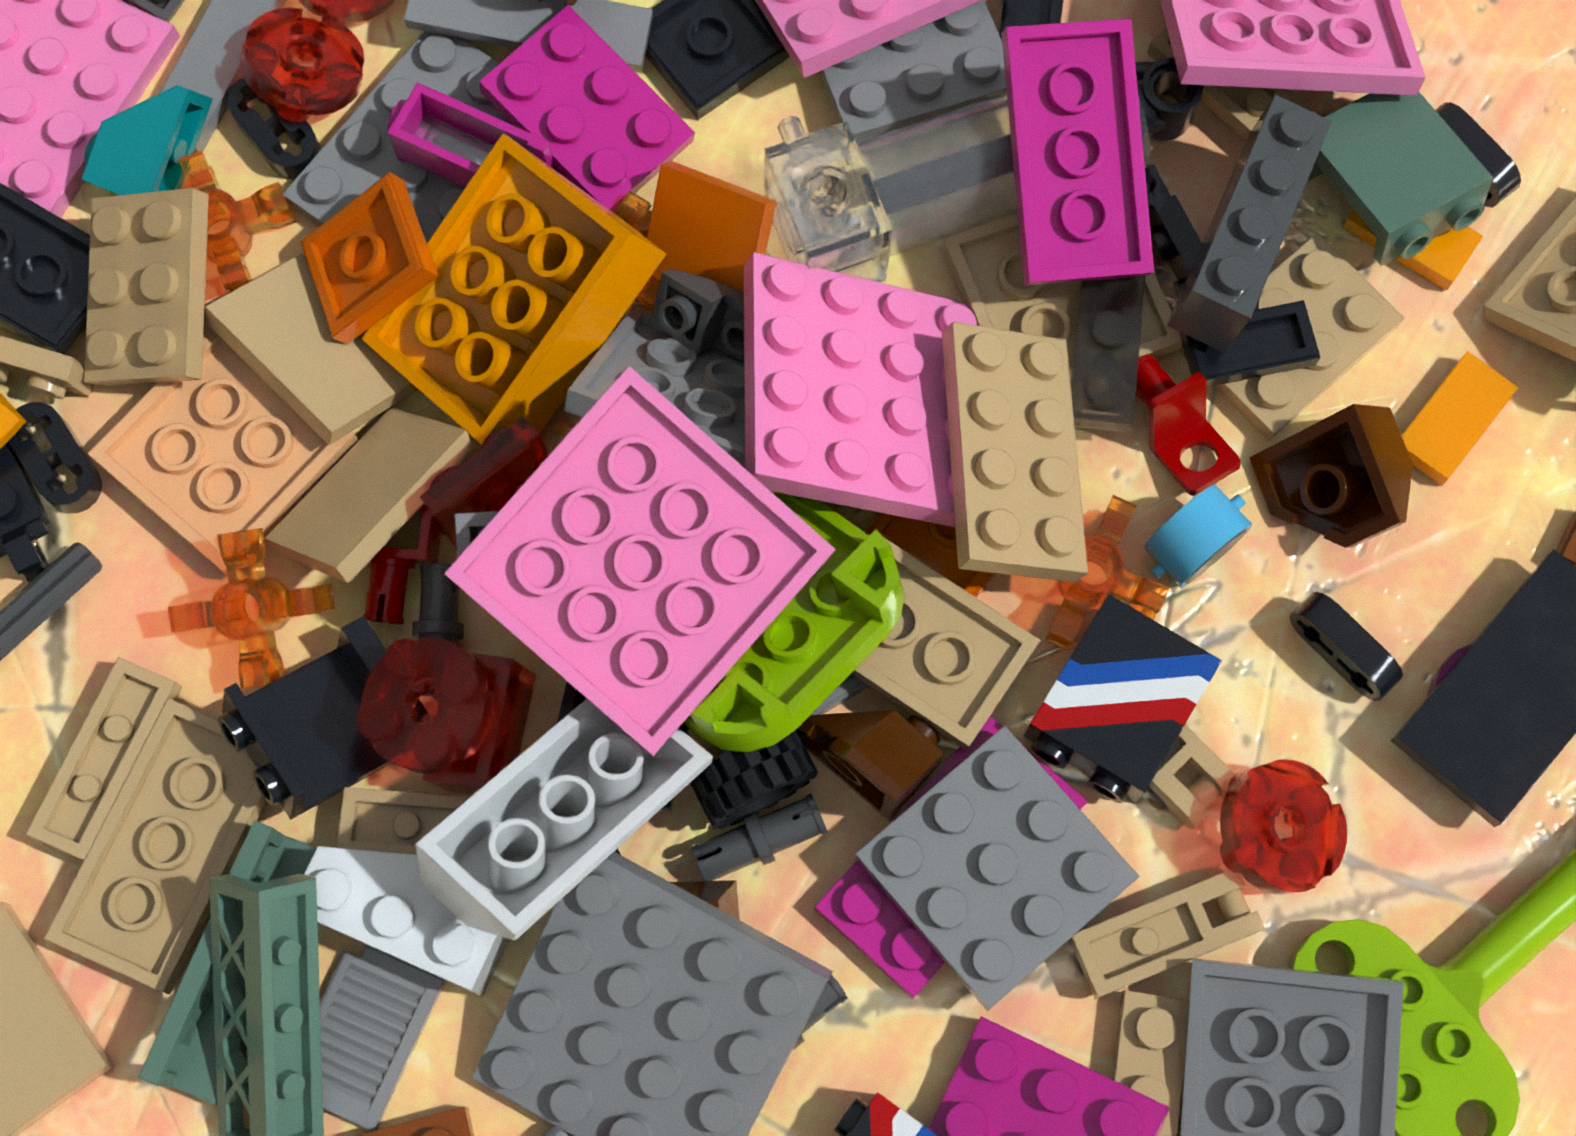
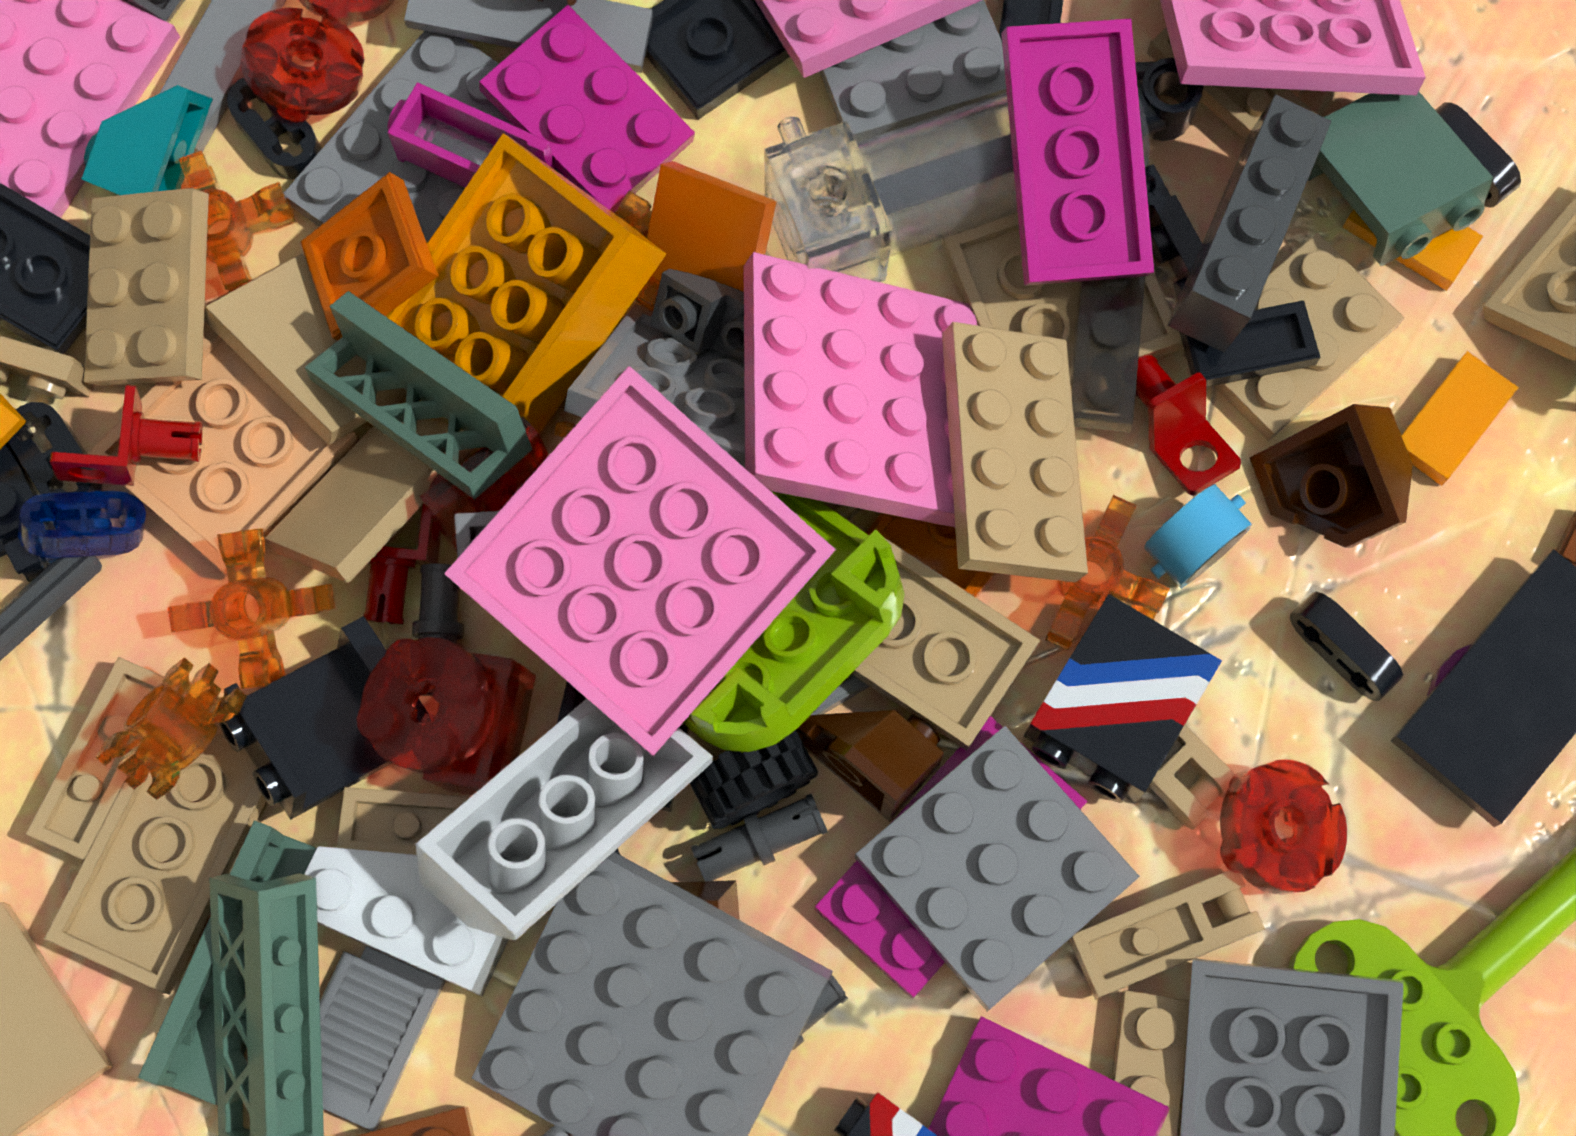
none -> clear blue beam [18,491,146,558]
none -> red bracket [50,385,203,486]
none -> clear orange pin [96,657,247,800]
none -> sand green fence [305,291,533,500]

